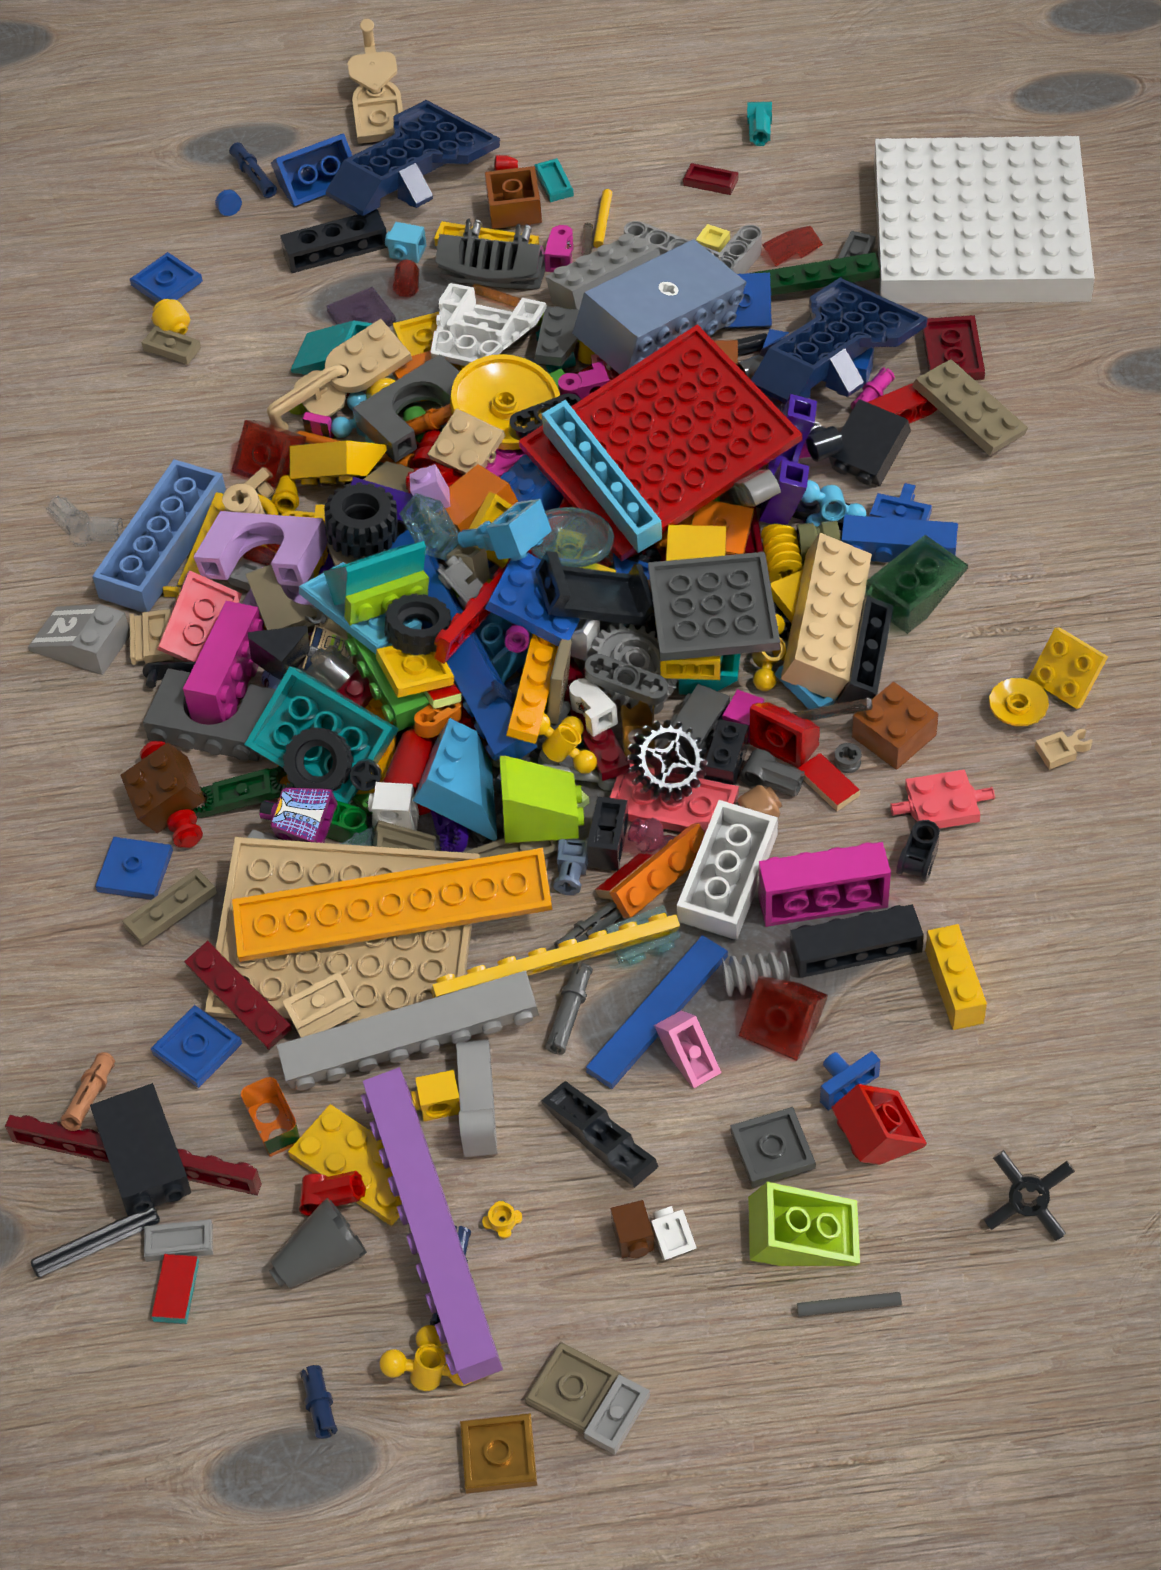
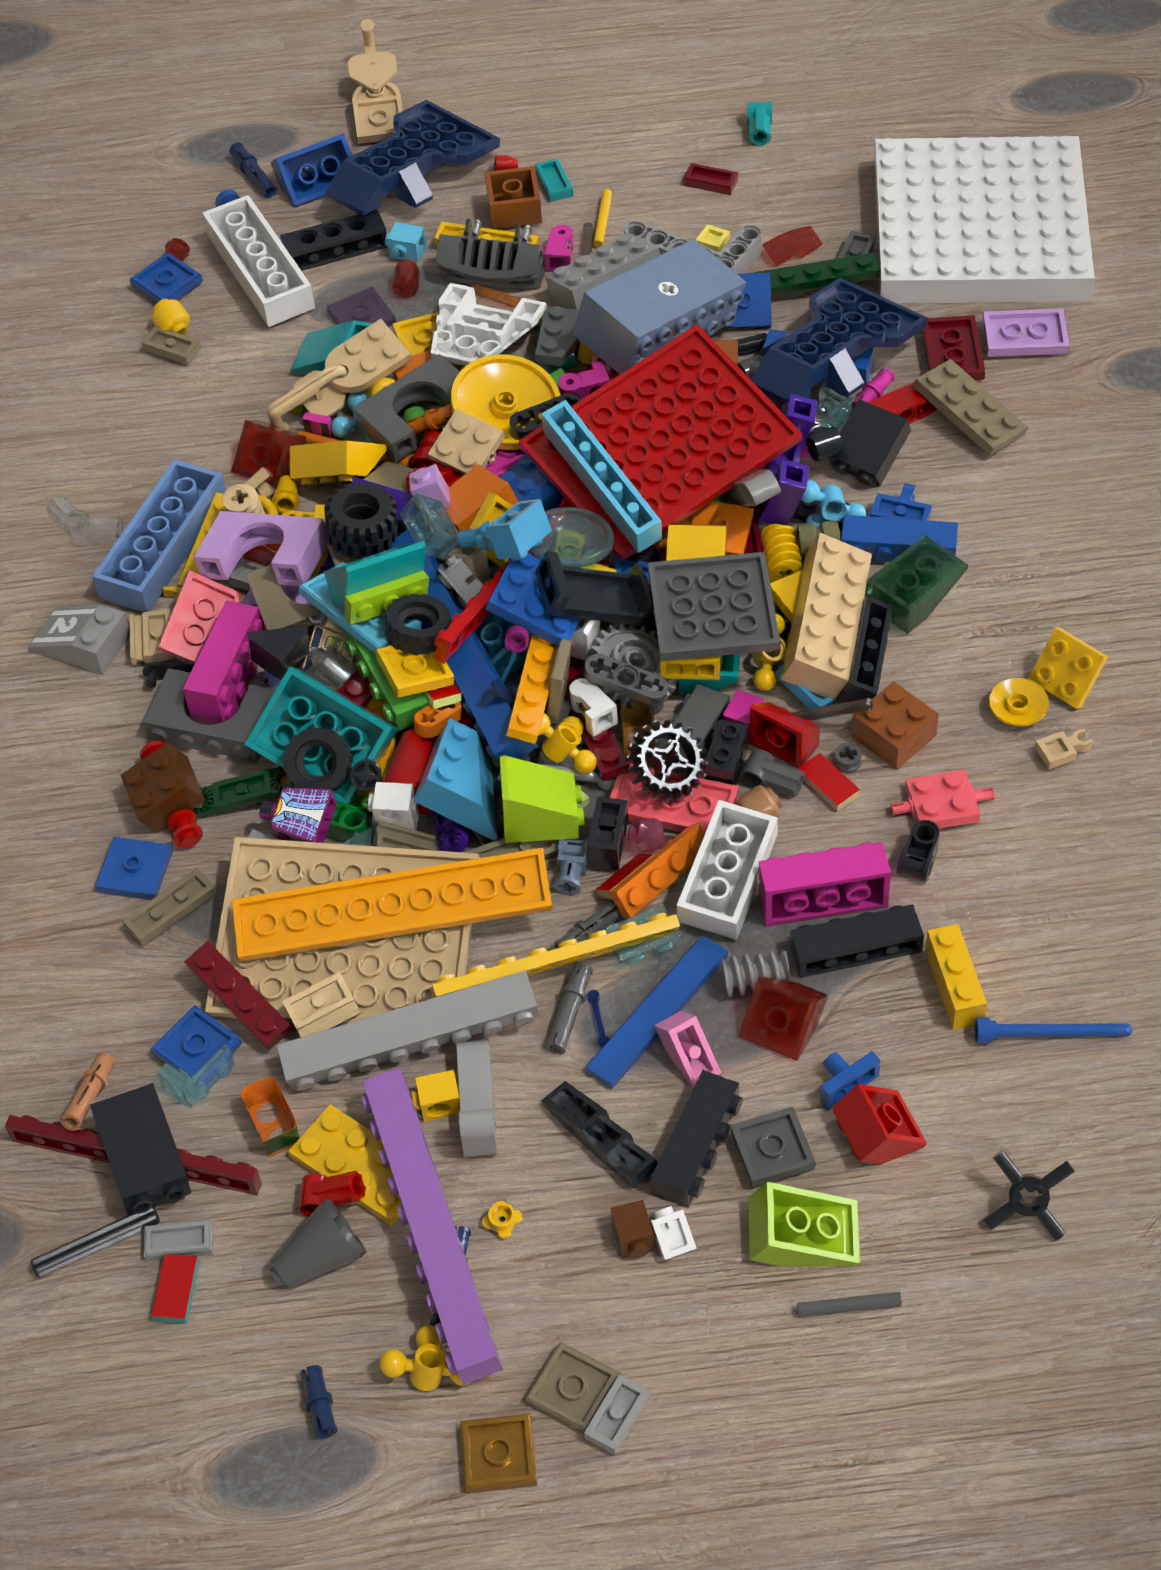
none -> clear light blue bracket [157,1045,234,1108]
none -> clear red plate [165,238,190,261]
none -> white brick [202,195,315,327]
none -> clear blue hinge [587,990,610,1047]
none -> black brick [651,1070,743,1208]
none -> clear light blue bracket [817,384,852,430]
none -> blue piece [975,1017,1133,1043]
none -> lavender plate [983,308,1069,357]

